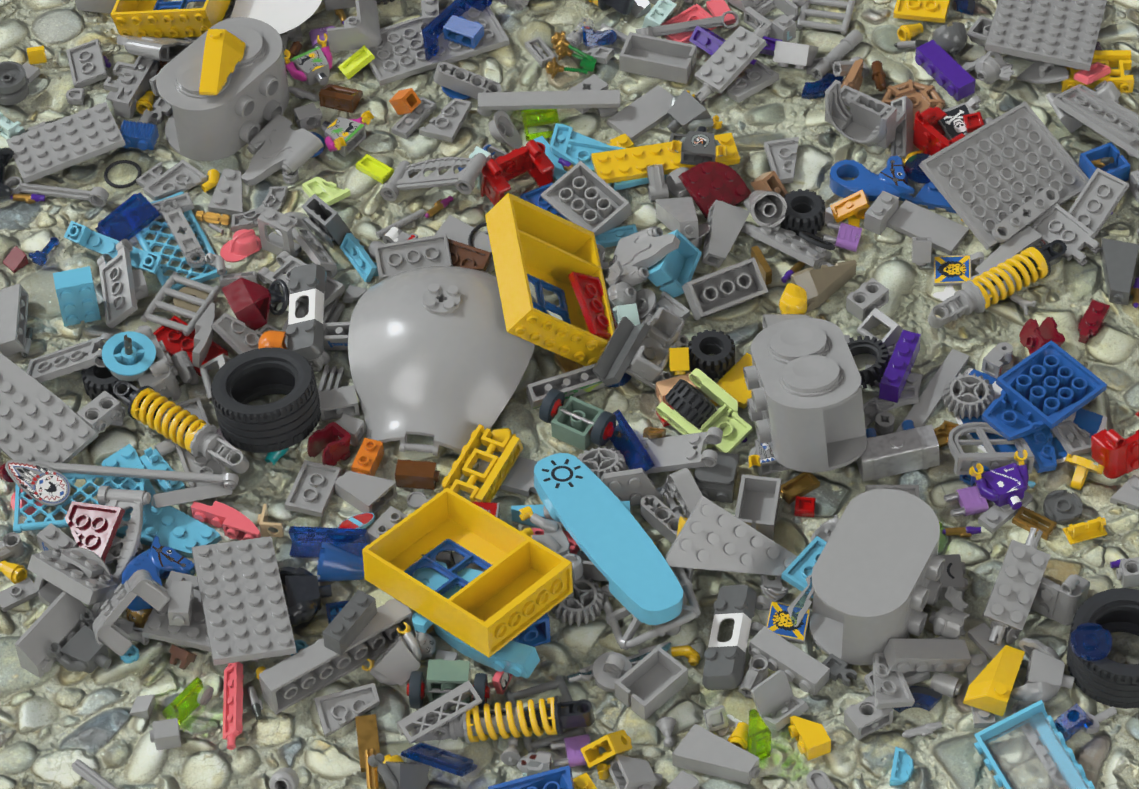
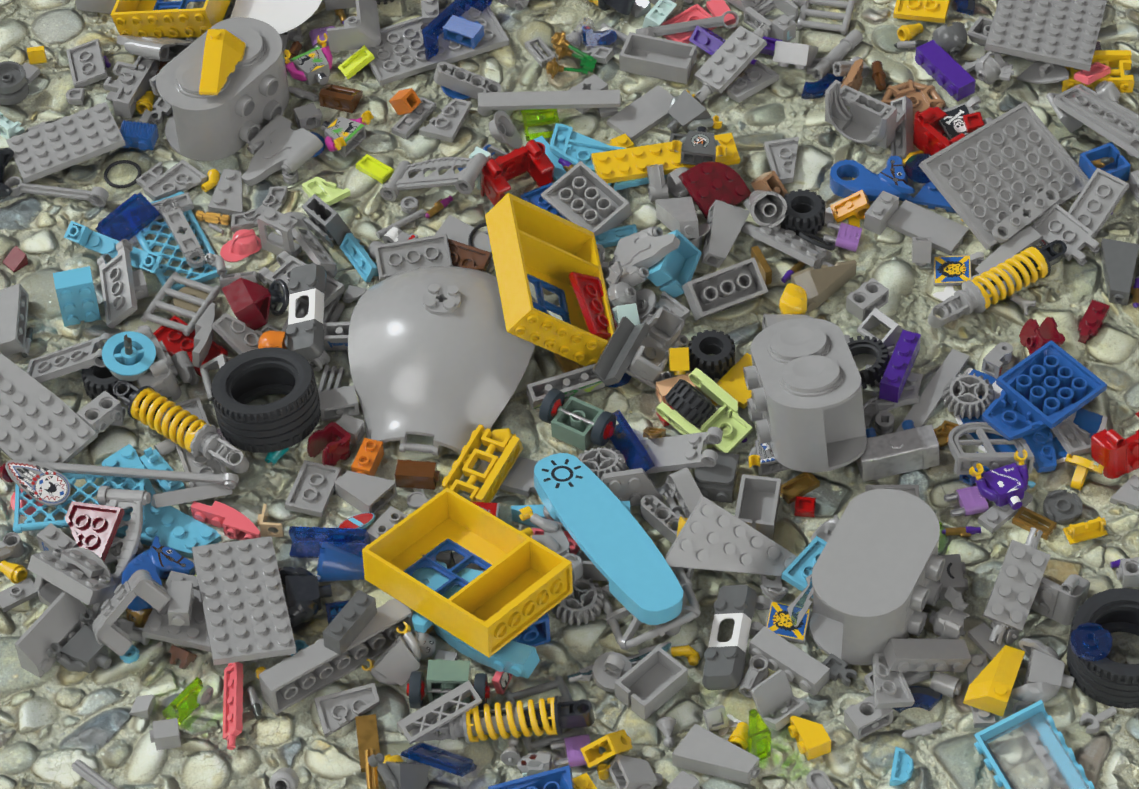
pearl gold piece [10,194,46,204] -> none
clear blue piece [29,237,59,266] -> none
clear blue leg [1054,703,1093,741] -> none
none -> light grey tile [400,196,419,214]

